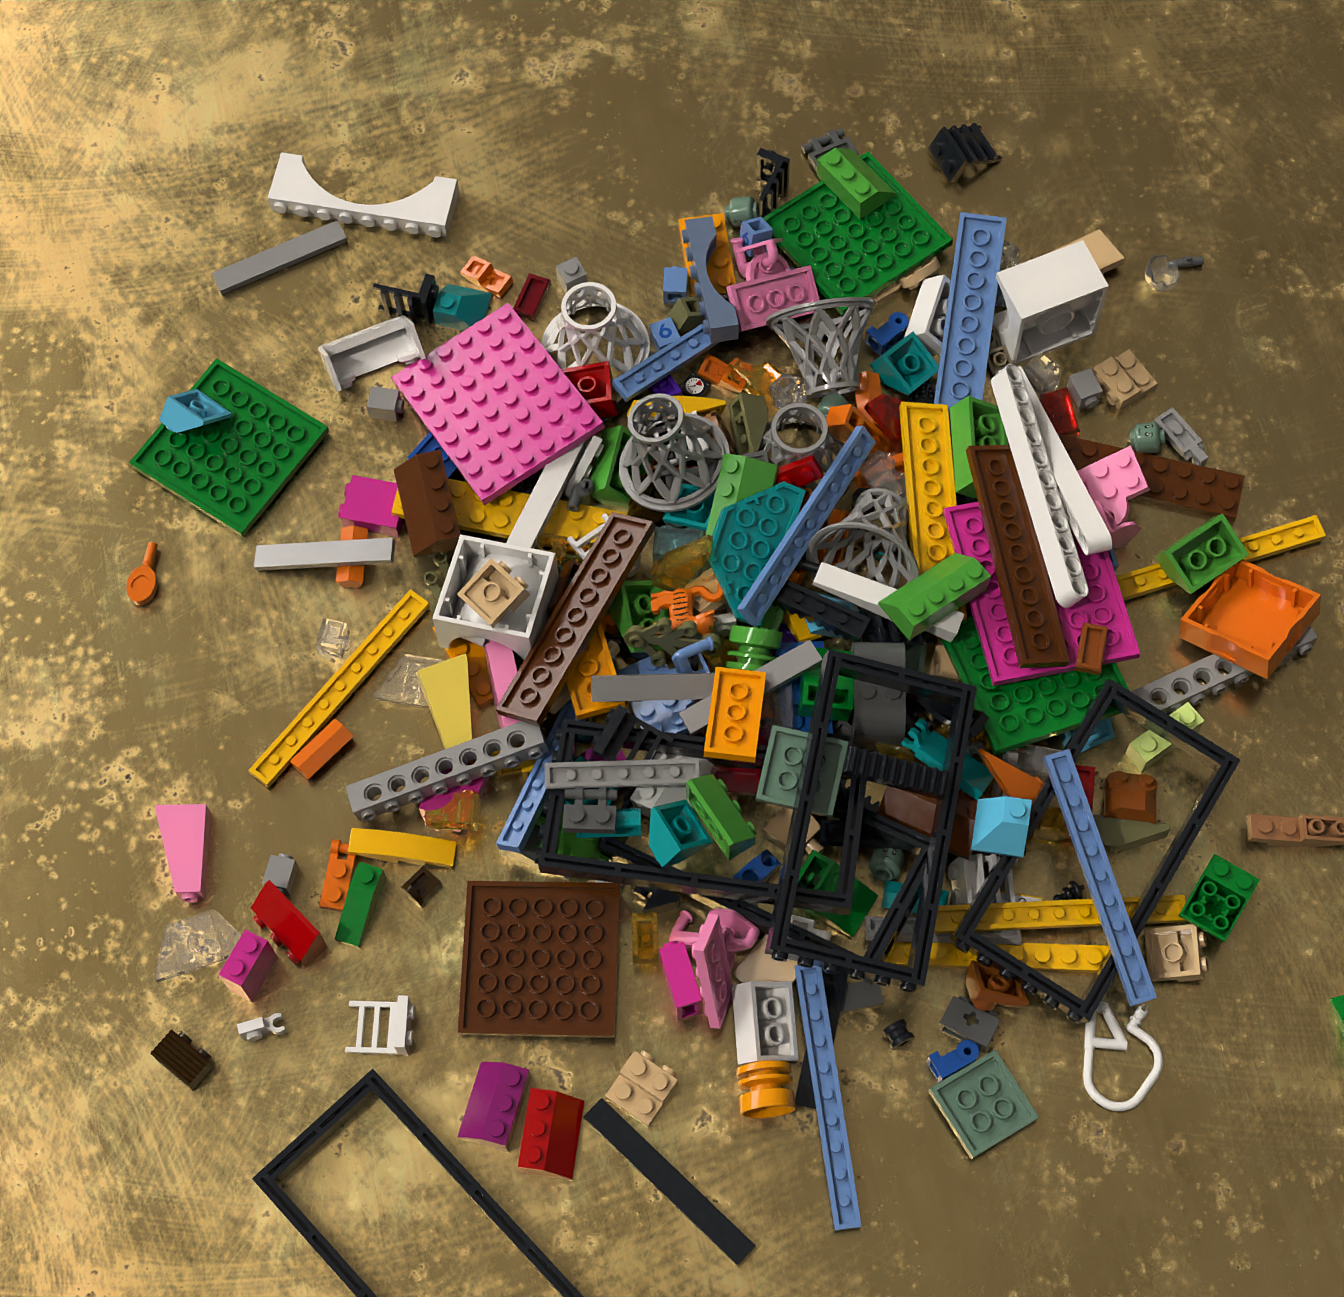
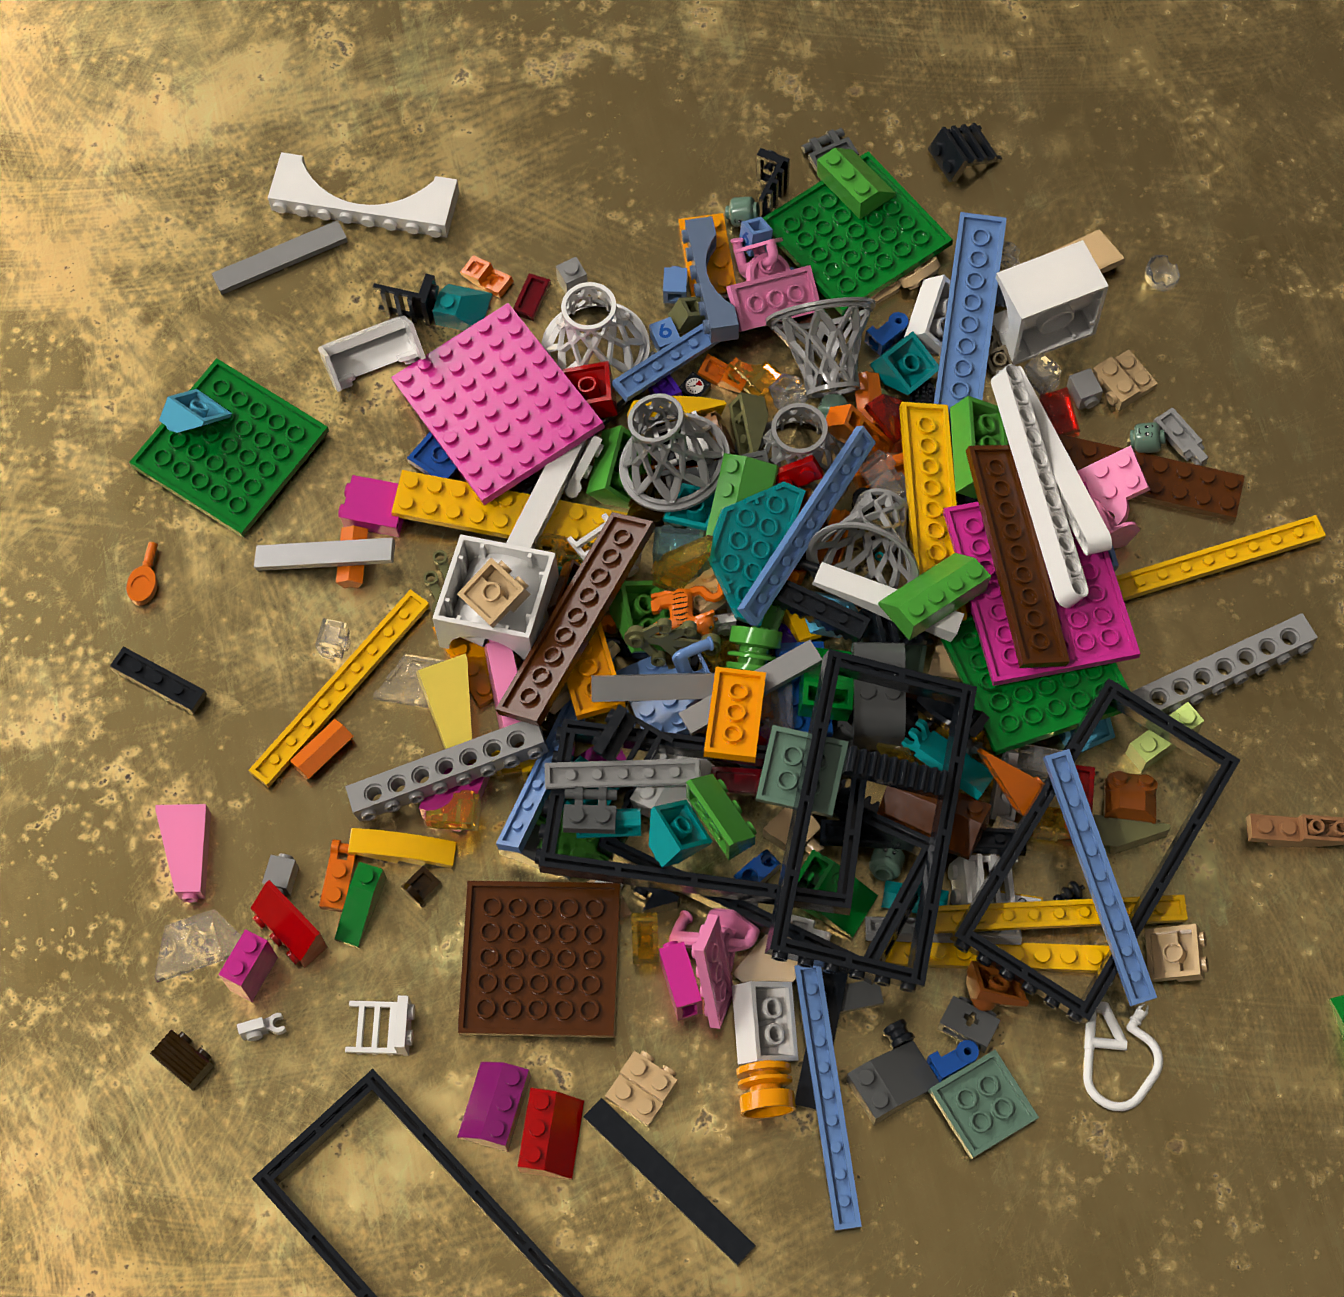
light grey brick [366,386,404,421] -> none
reddish brown slope [394,450,460,557] -> none
dark grey arm [567,478,594,512] -> none
medium azure slope [971,796,1032,858] -> none
dark orange tile [1075,622,1108,675] -> none
bright green slope [1155,513,1249,594] -> none
dark grey helmet [1167,256,1204,267] -> none
green slope [1179,854,1260,942] -> none
orange tile [1180,559,1321,679] -> none
none -> black gear [110,646,207,715]
none -> dark grey slope [846,1041,940,1125]

